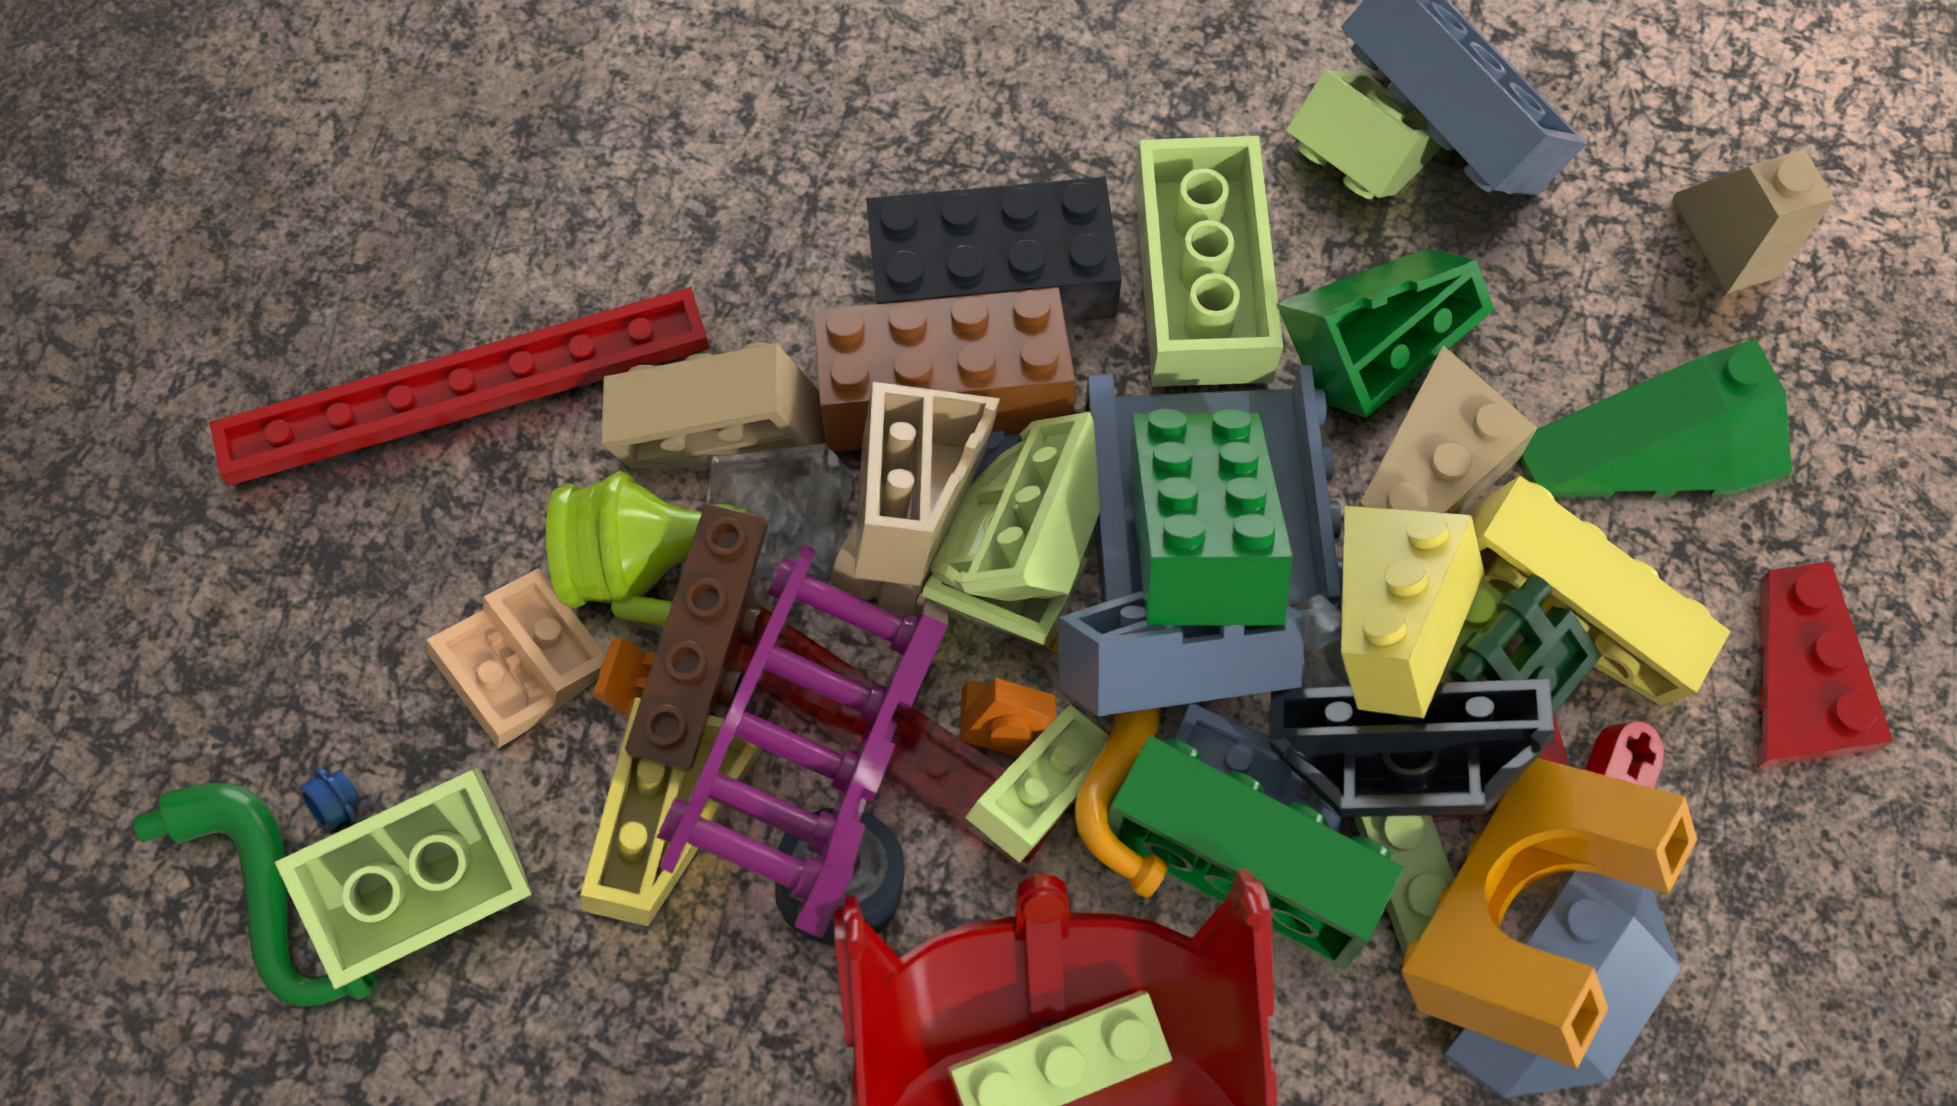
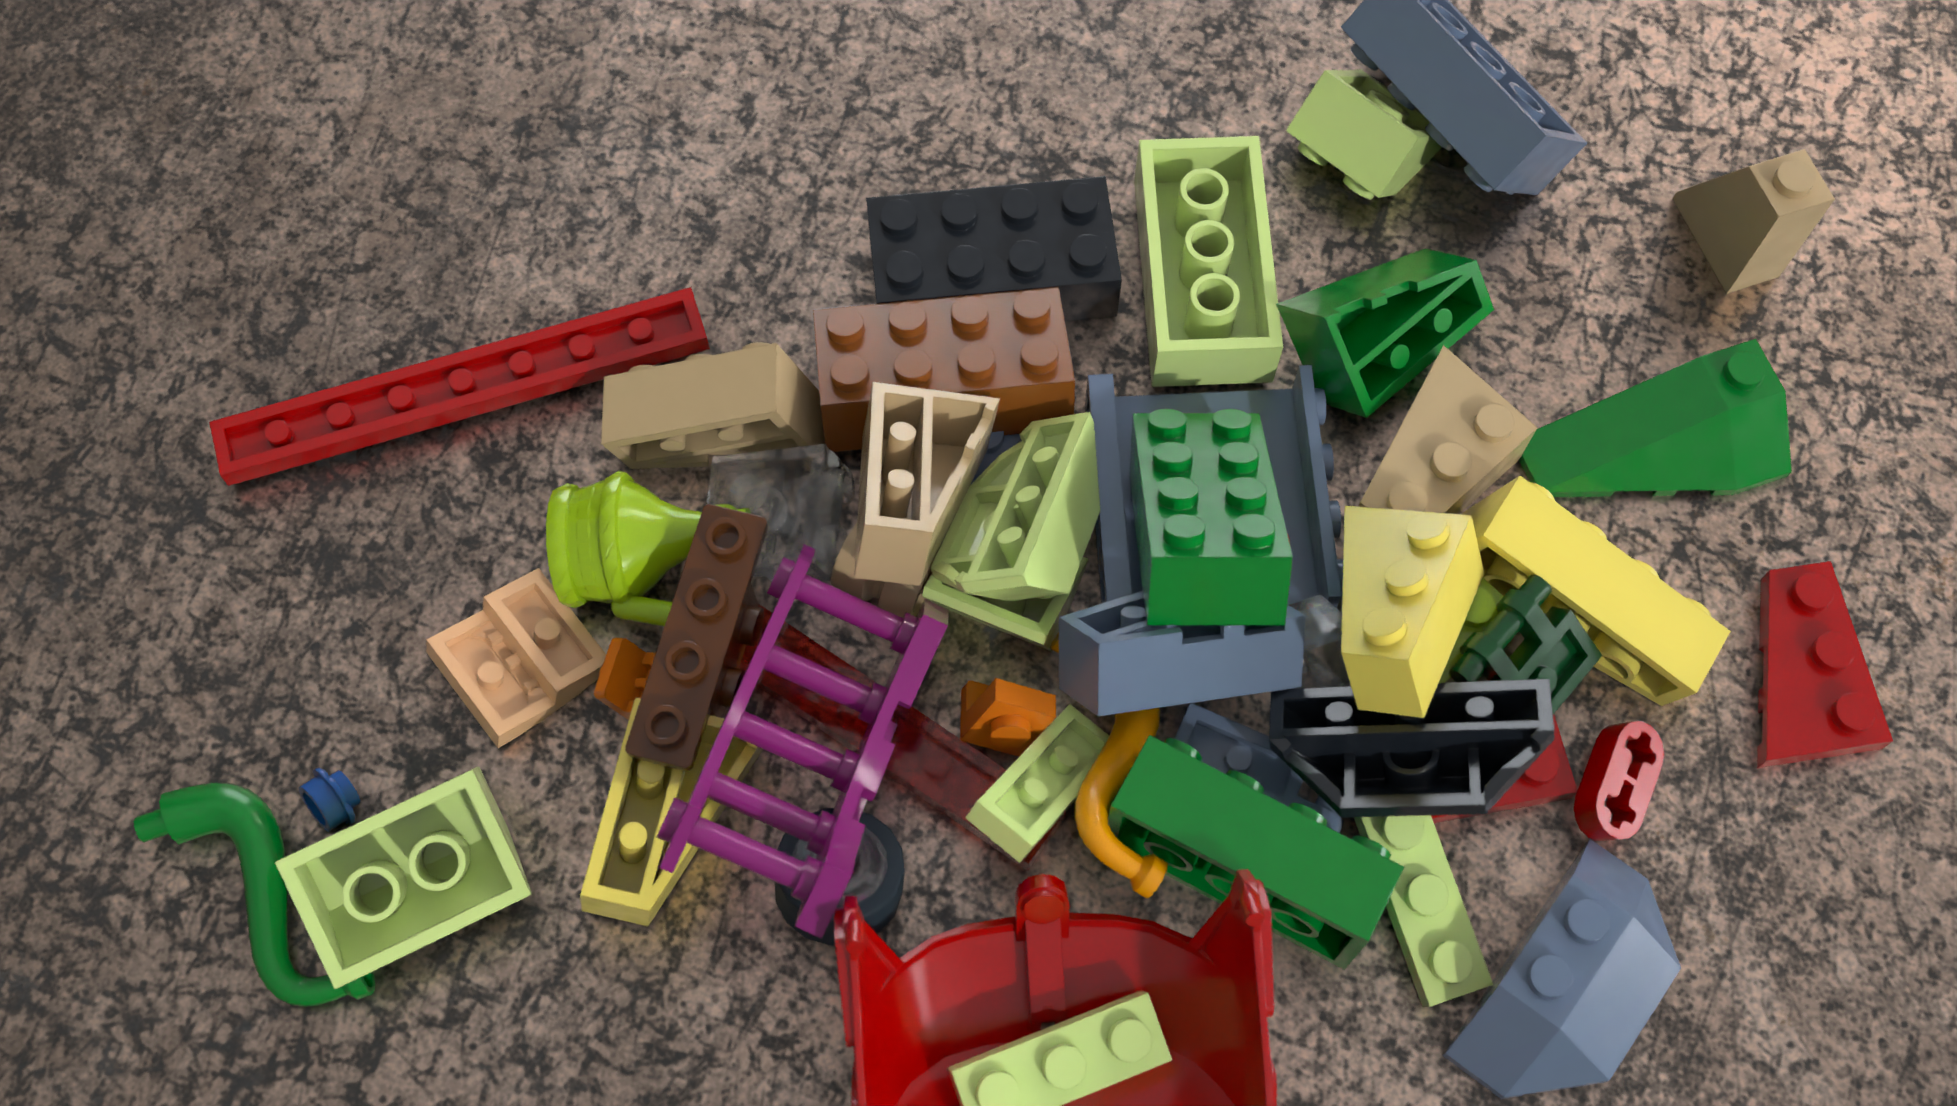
light orange arch [1401,758,1697,1069] -> none

